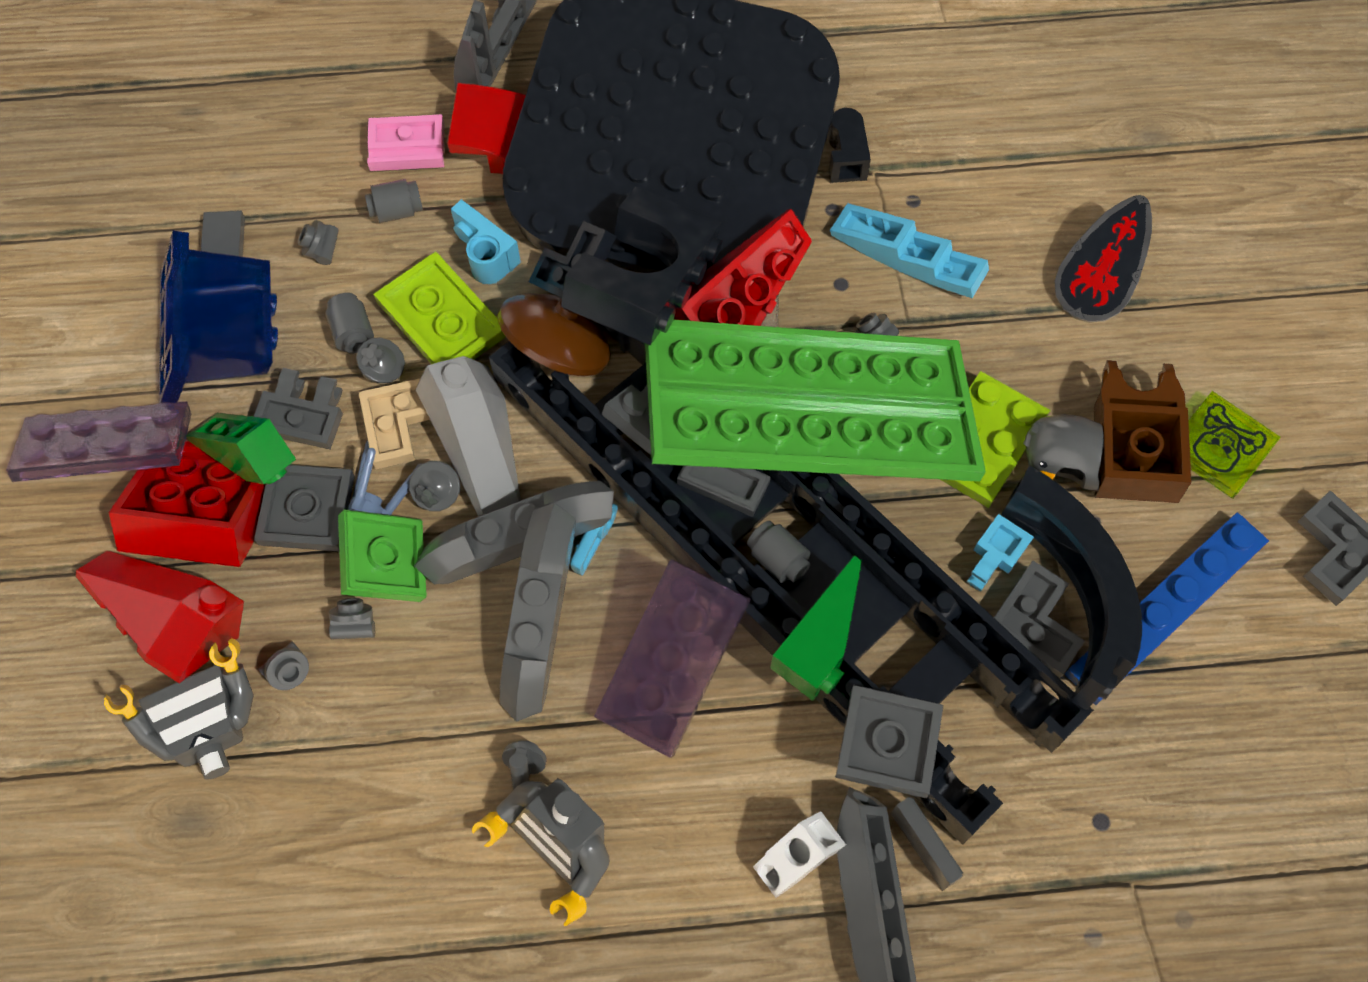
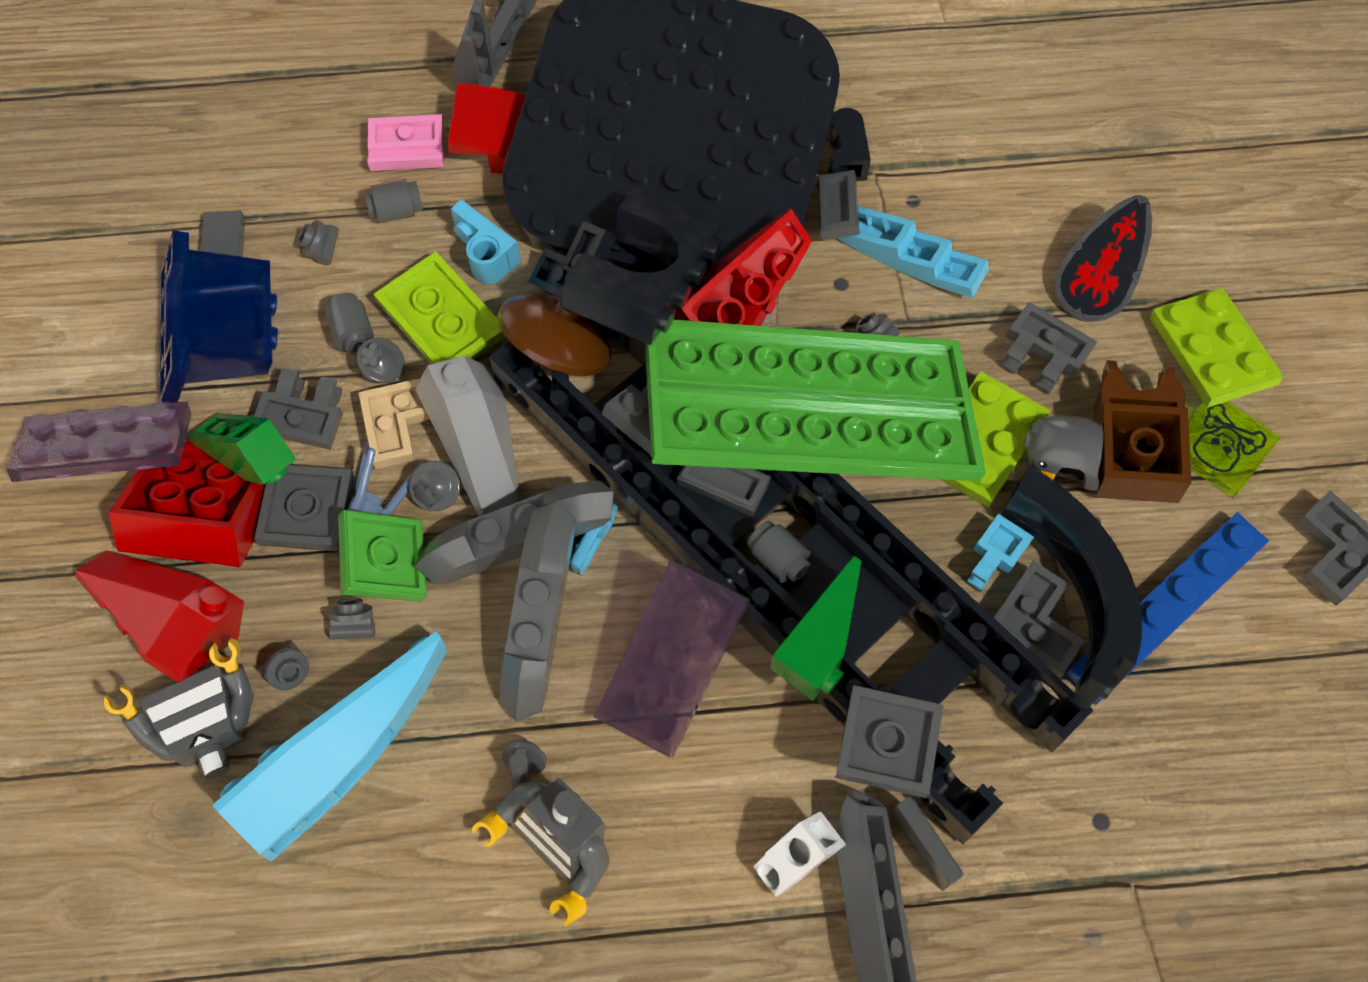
none -> medium azure wedge [212,631,448,862]
none -> dark grey tile [818,170,860,241]
none -> dark grey plate [1001,302,1097,394]
none -> lime plate [1150,288,1284,408]

